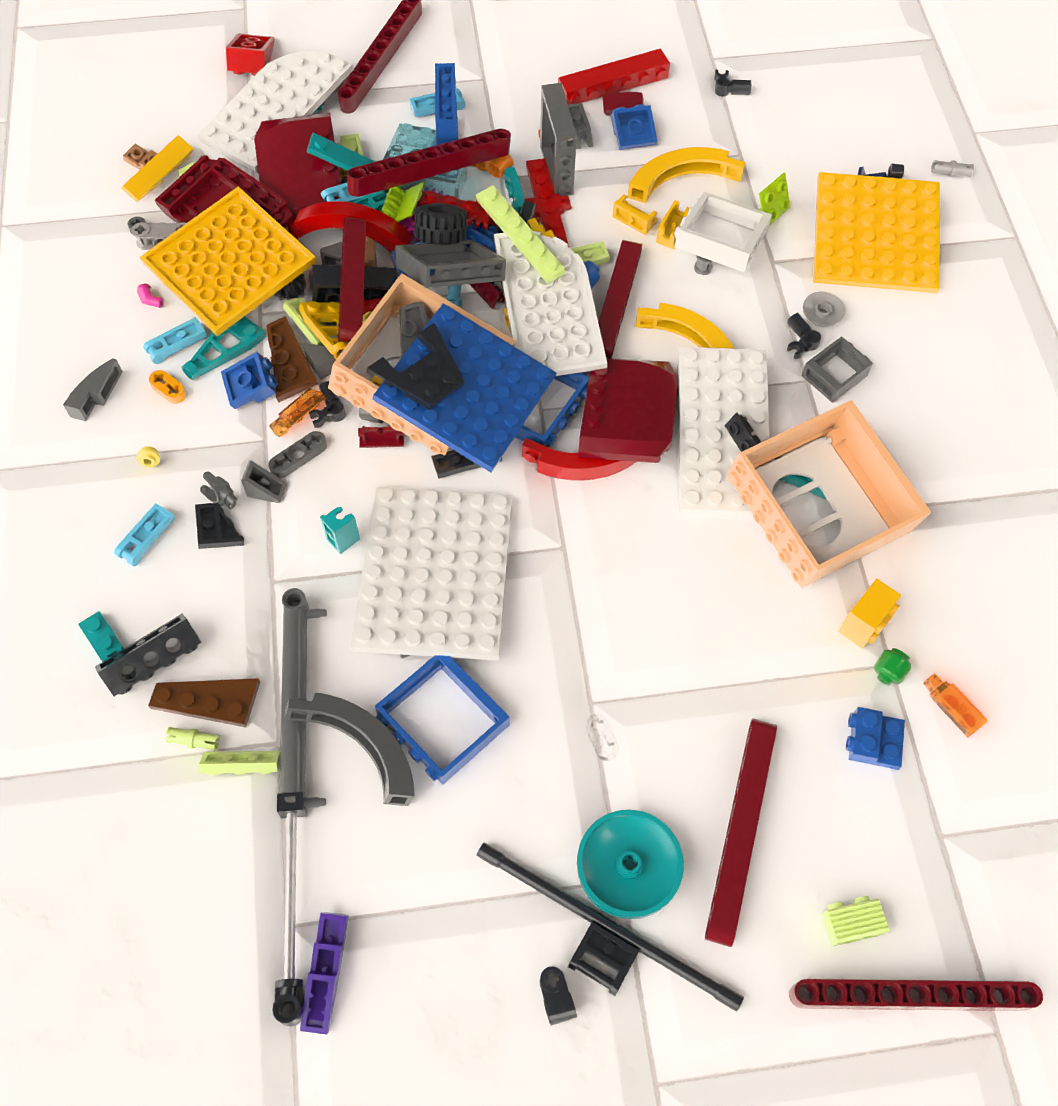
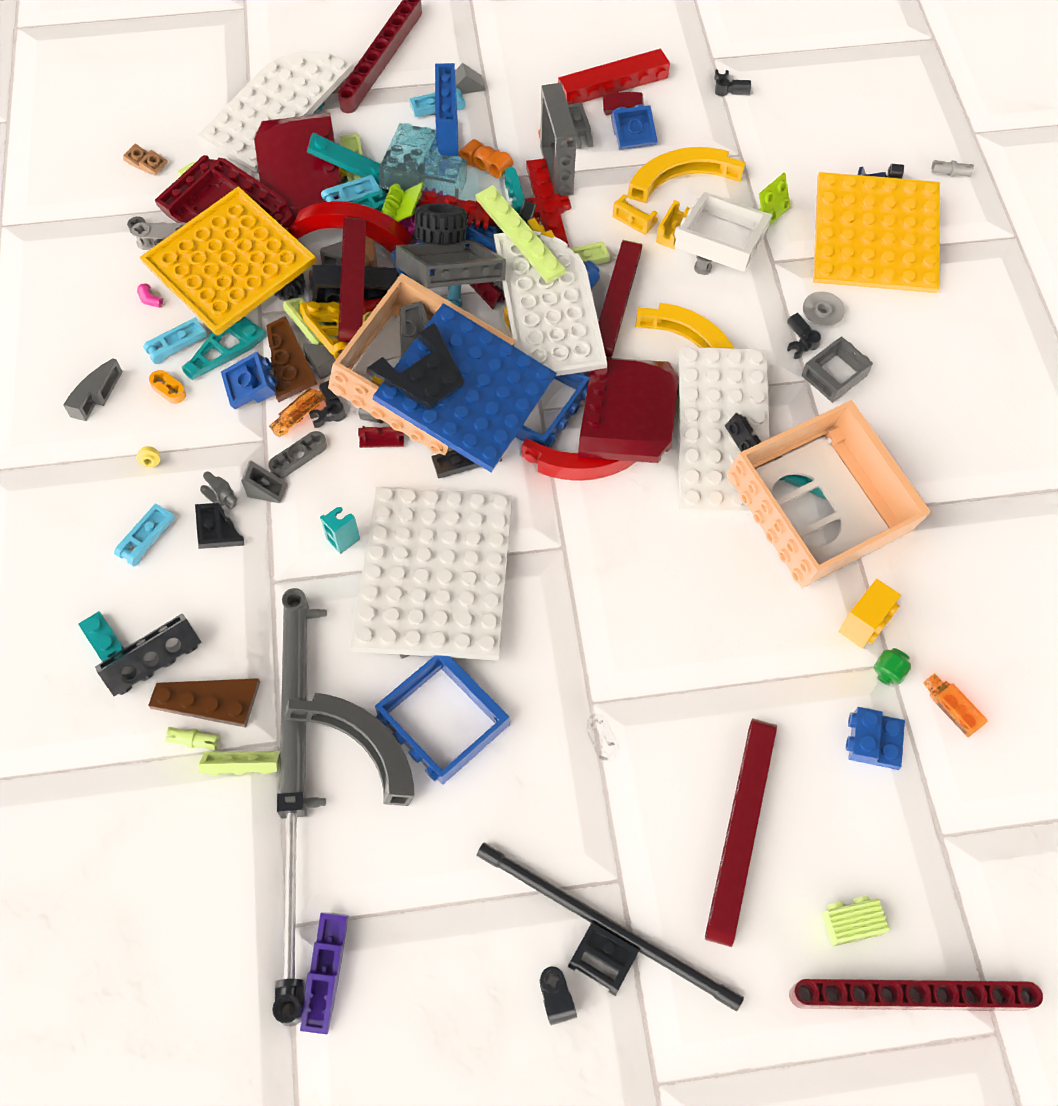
yellow slope [121,135,194,202] -> none
slope [226,33,275,76] -> none
dark red beam [347,128,511,197] -> none
teal dish [576,809,684,919] -> none
none -> slope [455,62,485,94]

